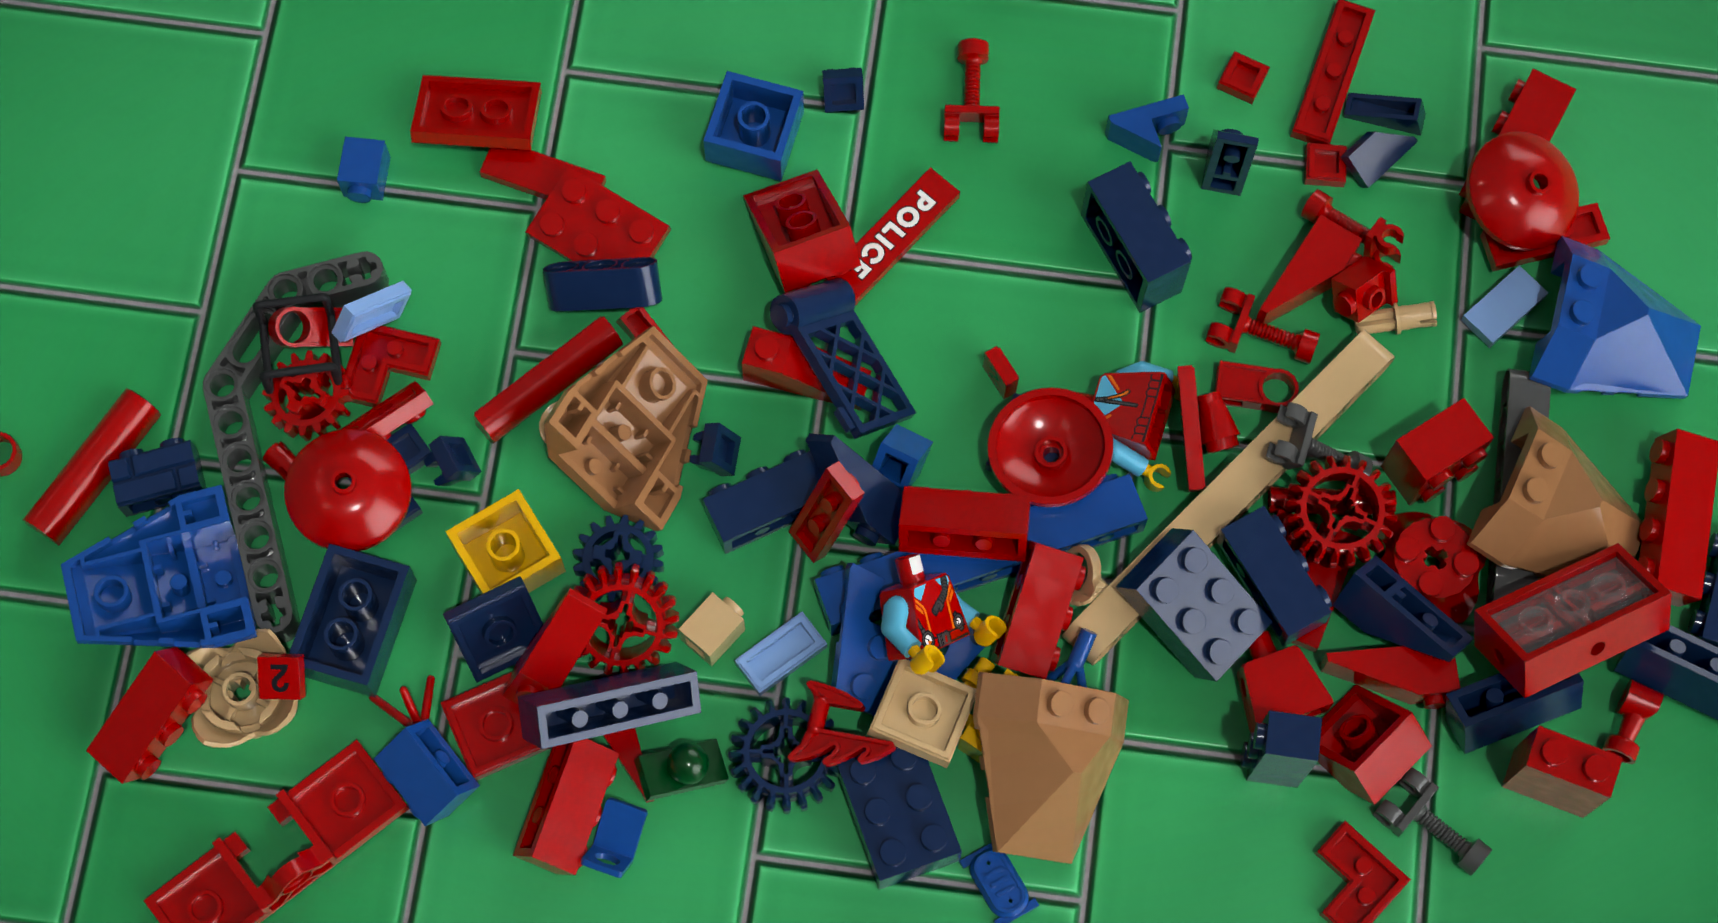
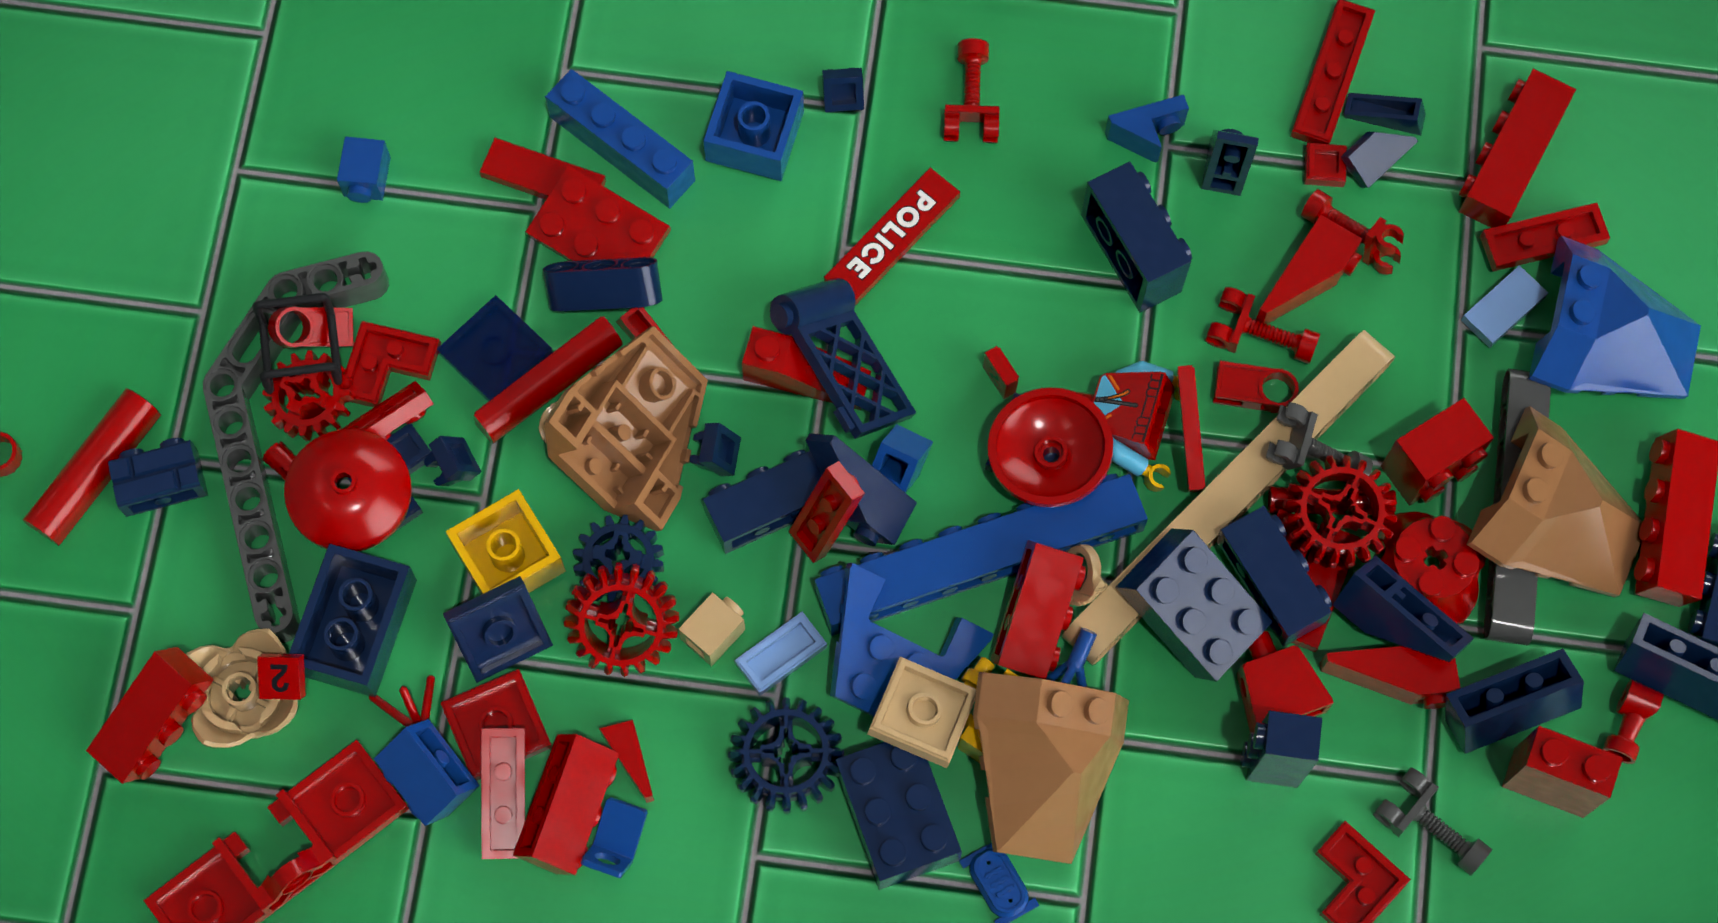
blue wedge [61,485,257,648] -> none
light blue tile [331,281,412,343] -> none
red plate [410,75,542,150] -> none
red slope [502,588,608,705] -> none
brick [518,662,701,749] -> none
dark green tile [634,739,729,801] -> none
red slope [743,169,861,293] -> none
red piece [788,680,896,767] -> none
torso [879,553,1007,675] -> none
red brick [899,486,1031,562] -> none
red cone [1197,391,1241,454] -> none
red tile [1216,51,1270,104] -> none
red slope [1318,684,1432,805] -> none
red brick [1331,256,1398,323] -> none
tan axle [1354,301,1437,335] -> none
red dish [1466,132,1579,251] -> none
red brick [1474,543,1672,698] -> none
none -> clear blue tile [437,295,553,402]
none -> plate [481,728,525,859]
none -> blue brick [545,69,695,209]

